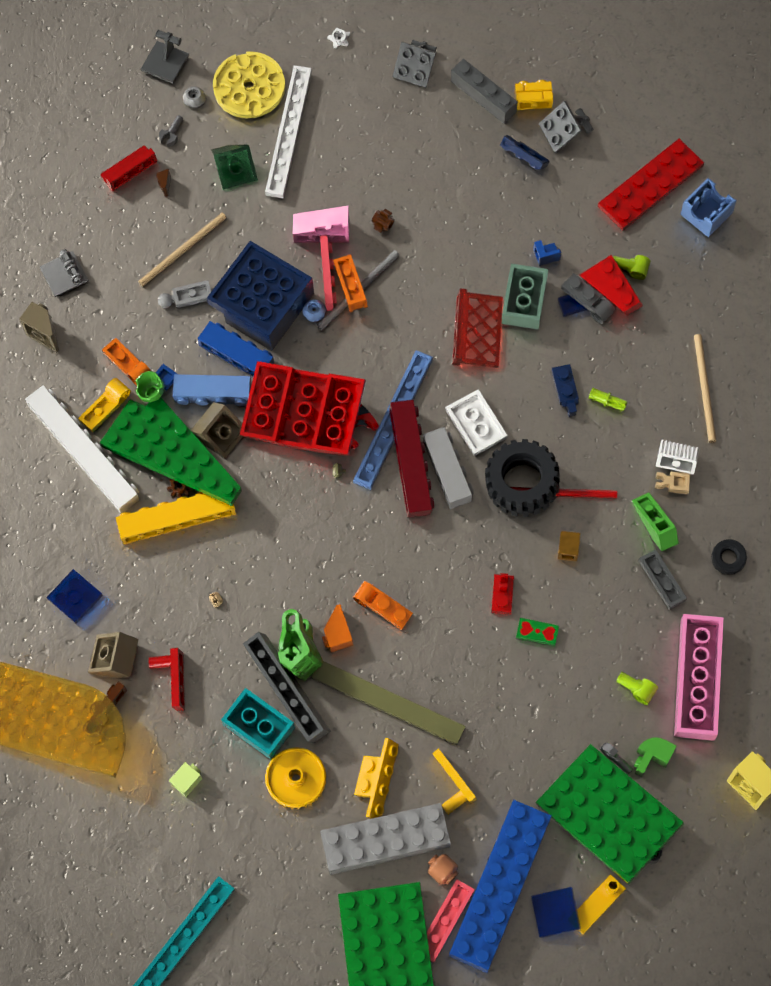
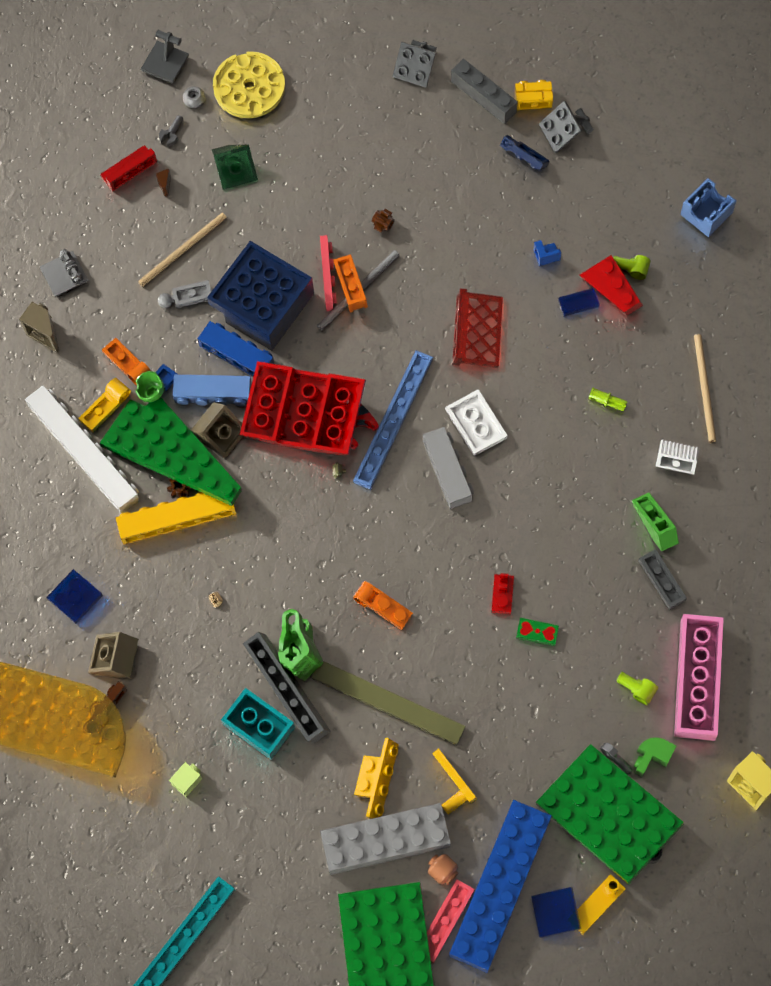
red piece [148,648,185,711] -> none
white plate [265,65,312,198] -> none
yellow wheel [265,747,326,809] -> none
bright pink wedge [293,206,350,243] -> none
light blue plate [302,299,326,322] -> none
orange slope [322,604,353,653] -> none
white plate [327,28,350,49] -> none
dark red brick [389,400,434,518] -> none
black tyre [485,439,560,517] -> none
sand green brick [501,264,548,330] -> none
red piece [510,487,617,498] -> none
dark blue hinge [551,364,579,417] -> none
pearl gold panel [557,531,580,561] -> none
dark grey plate [561,273,616,324] -> none
red plate [598,138,704,231] -> none
tan plate [655,472,690,494] -> none
black tyre [711,539,747,575] -> none

